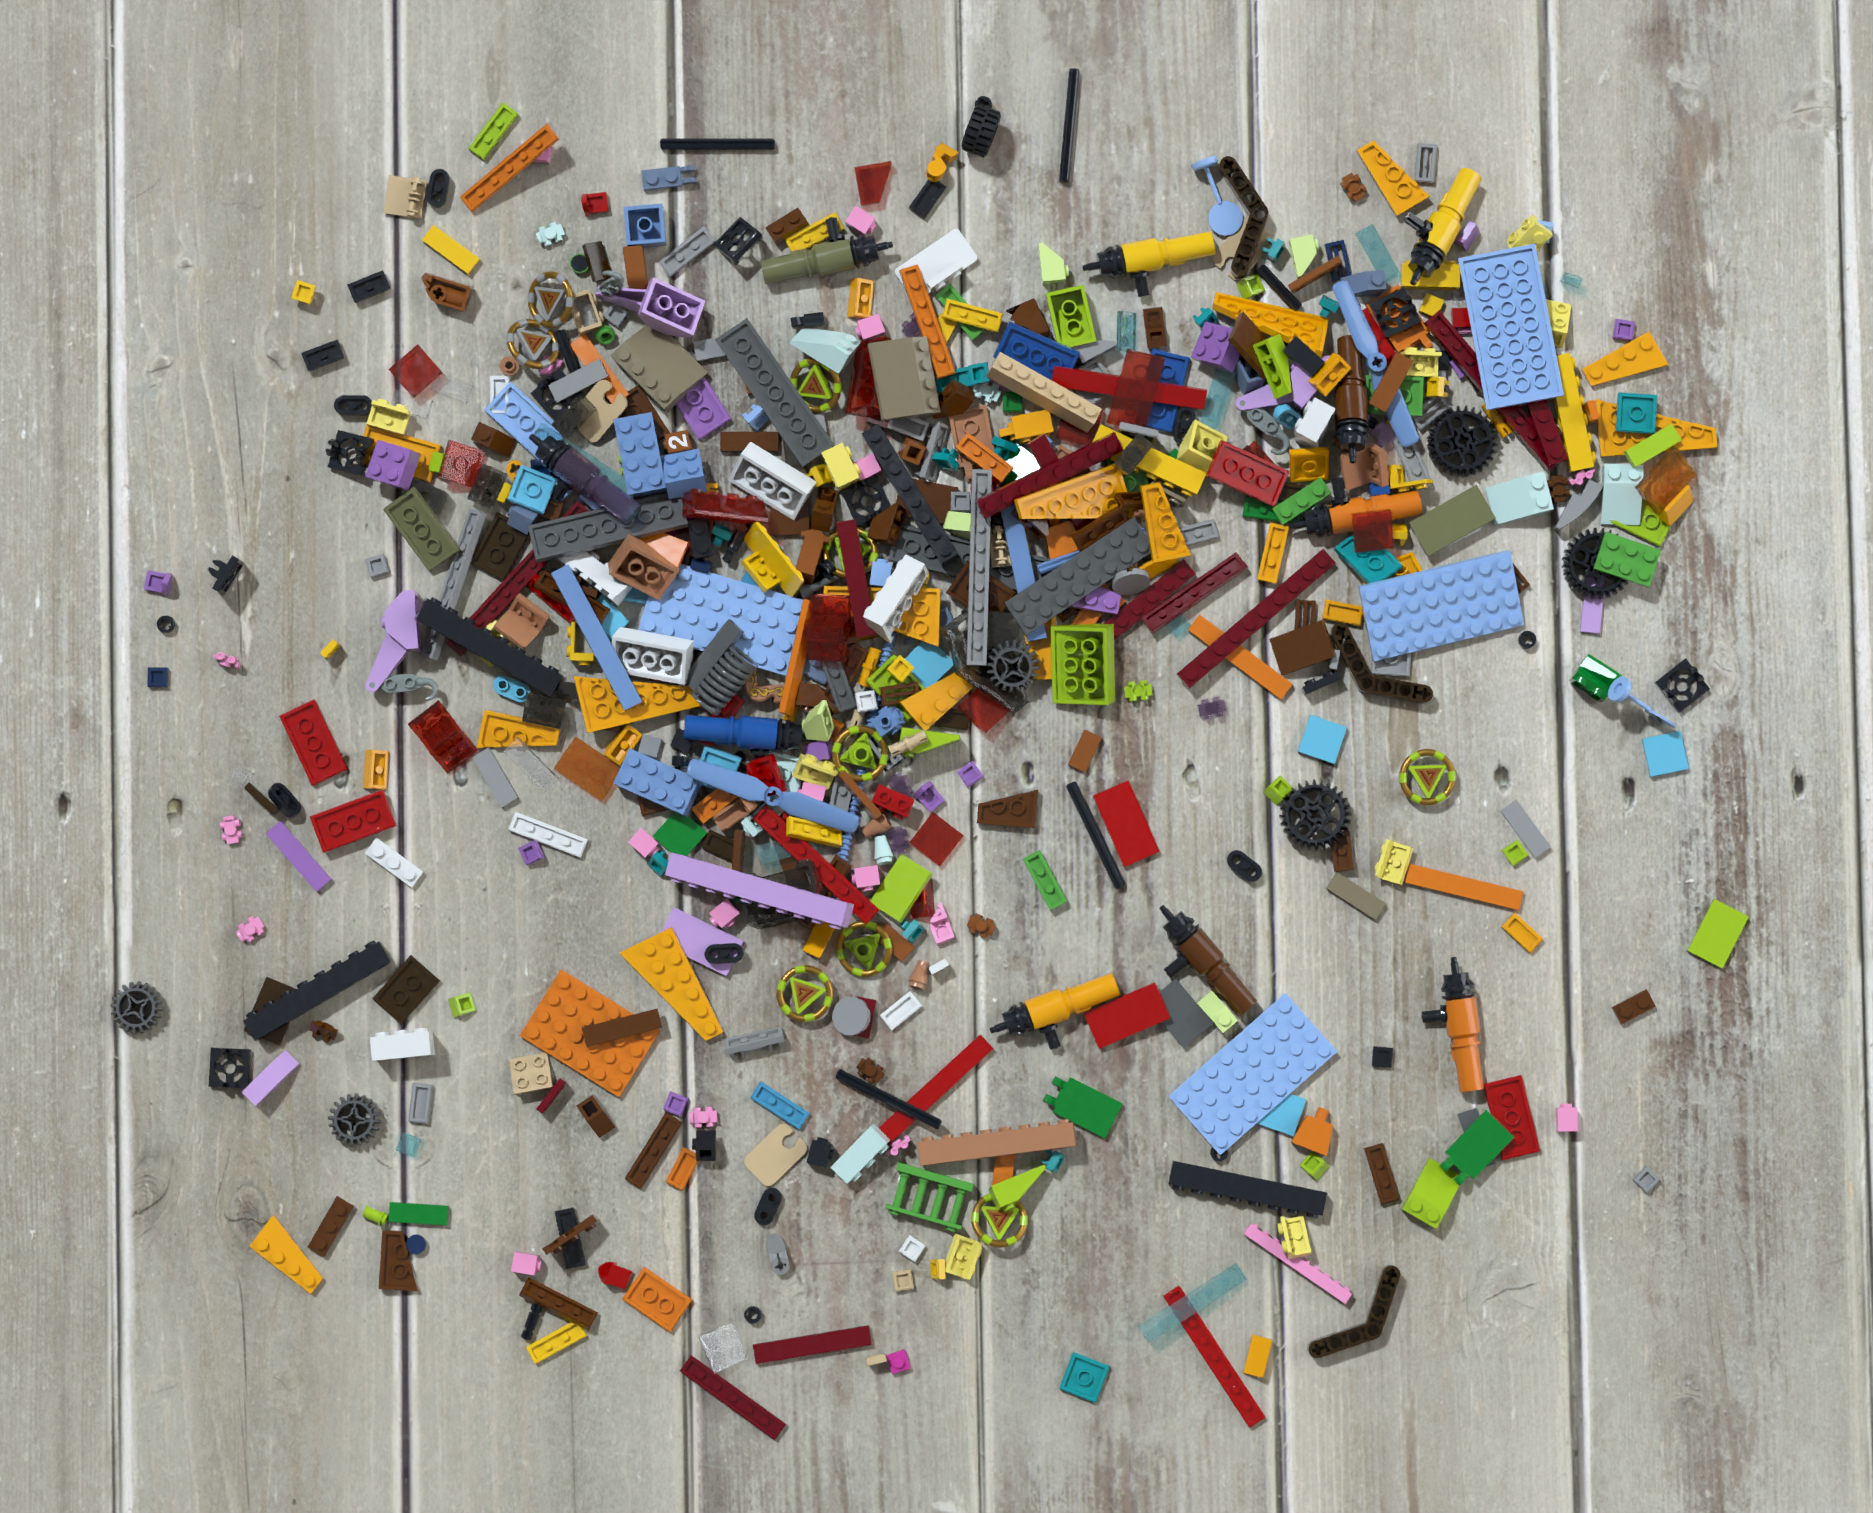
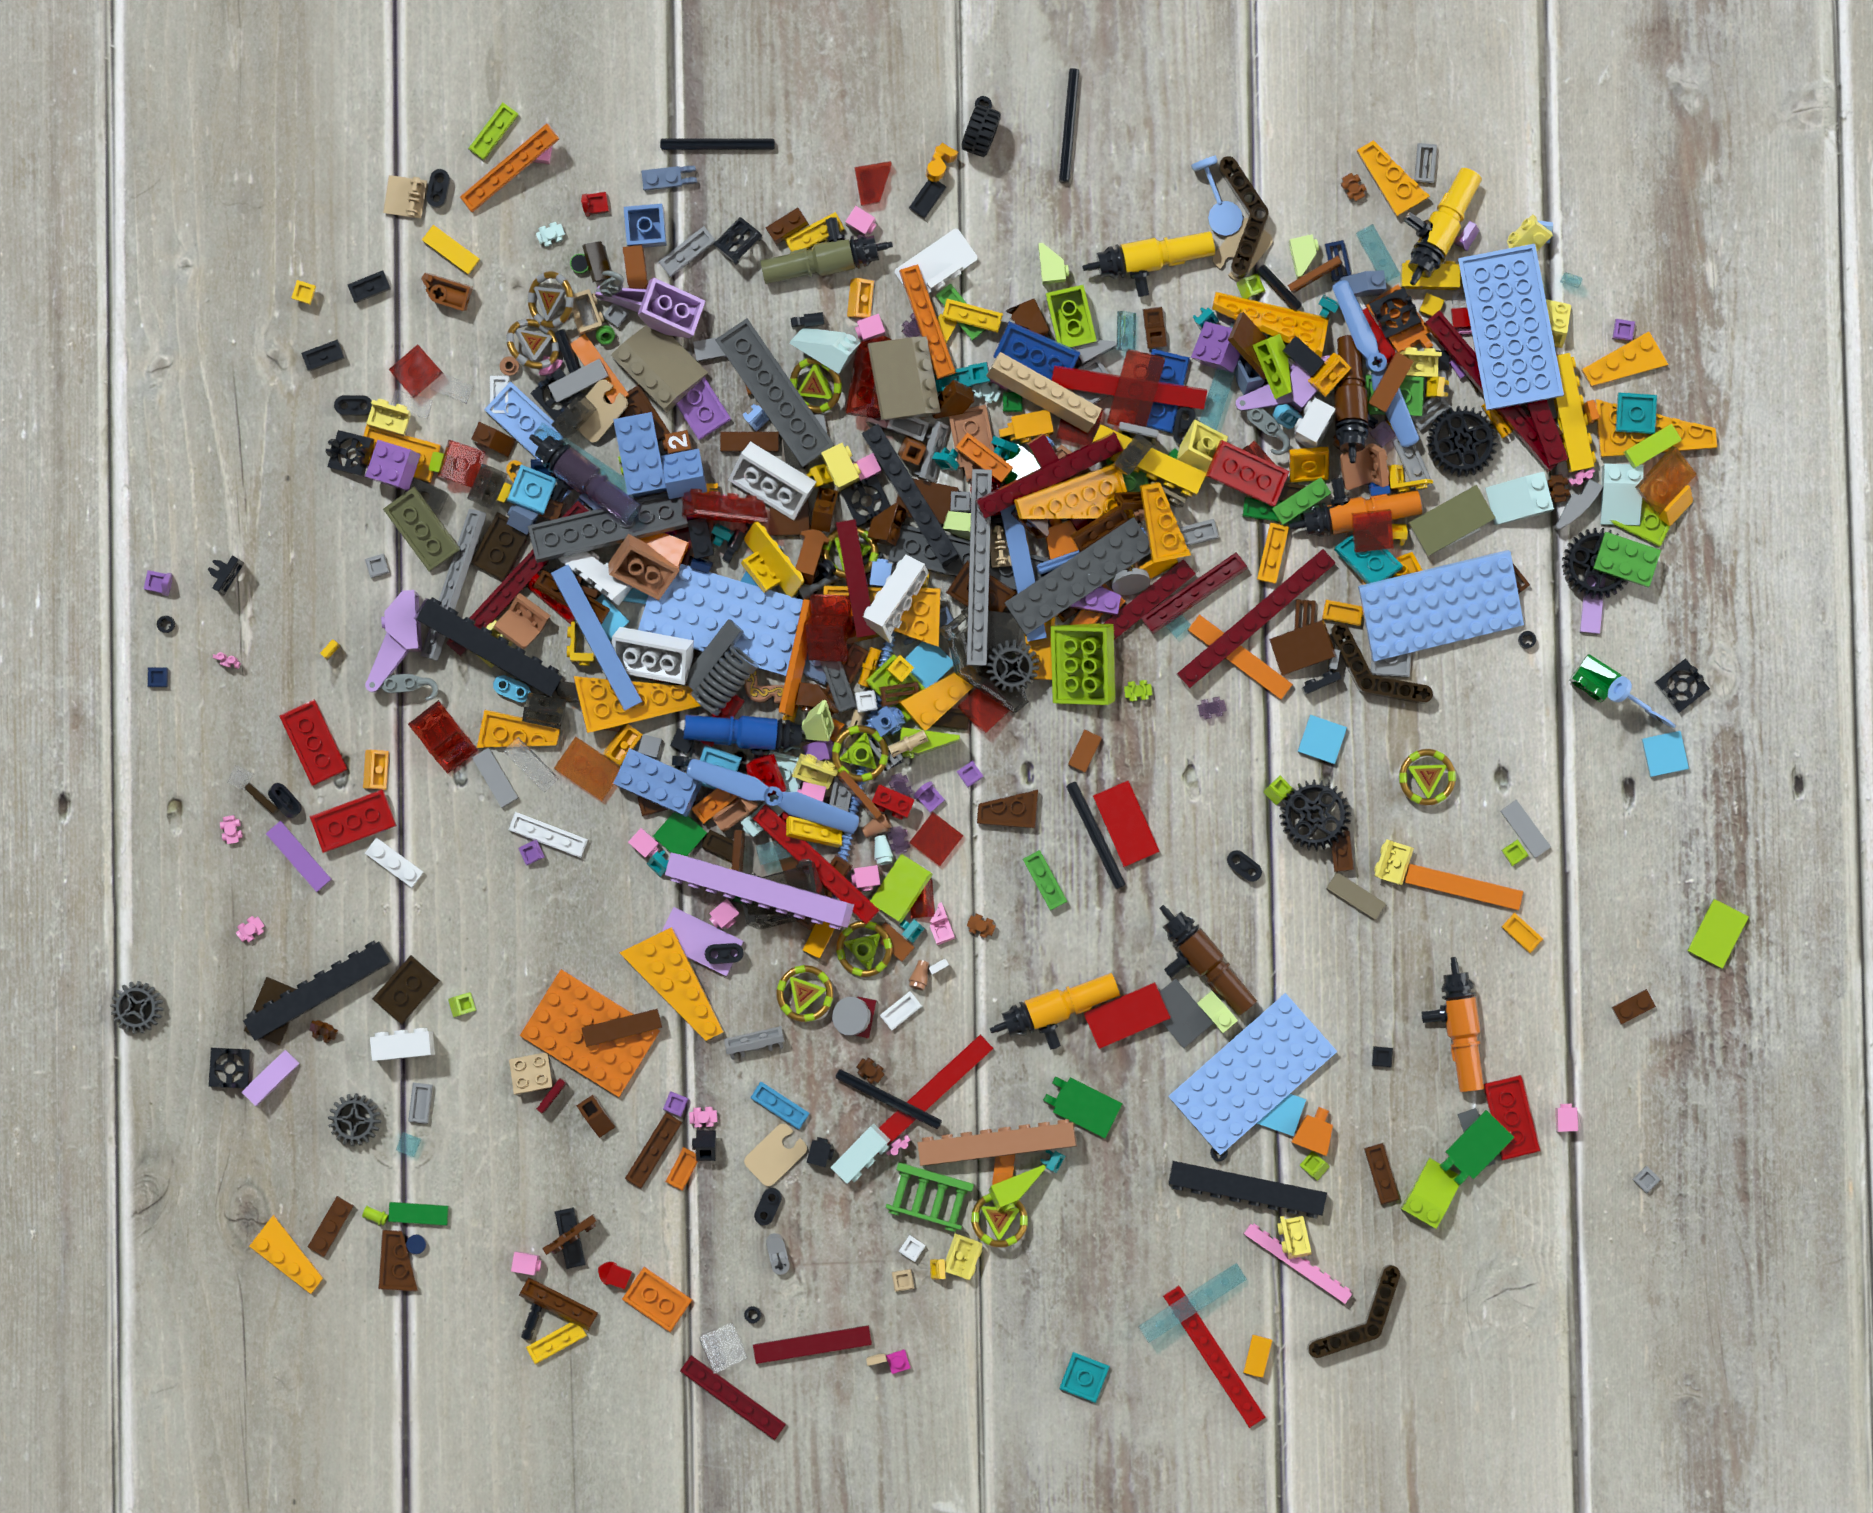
teal tile [1262,238,1286,263] -> none

